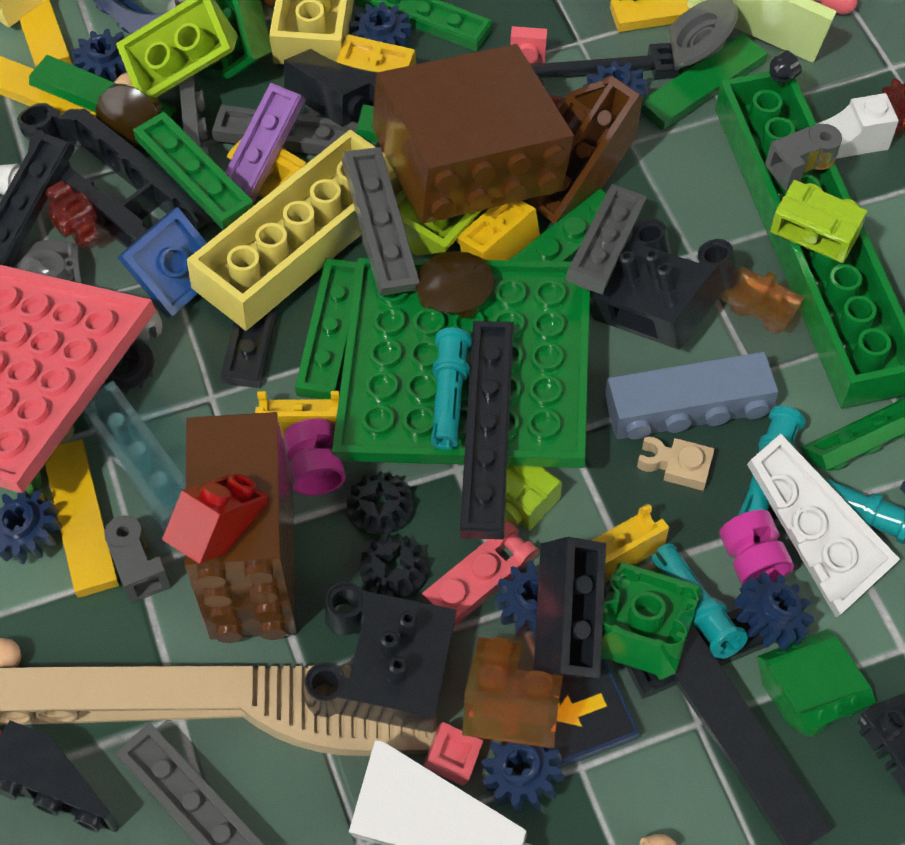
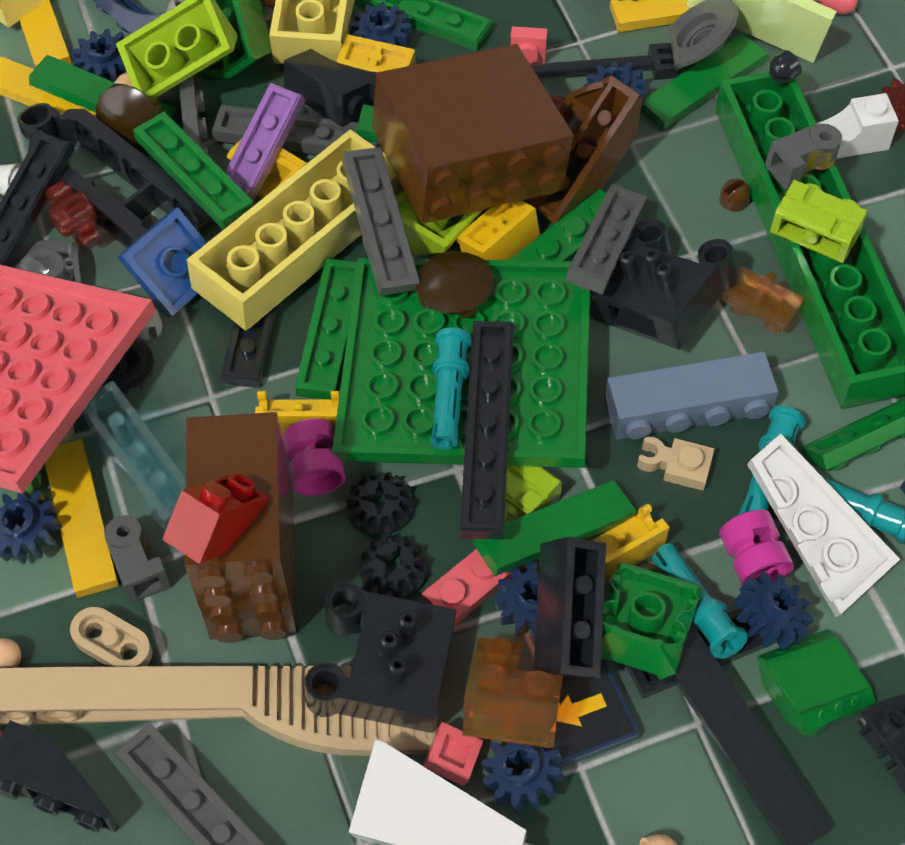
none -> tan plate [70,607,152,667]
none -> green tile [473,480,637,576]
none -> reddish brown hinge [719,178,751,212]

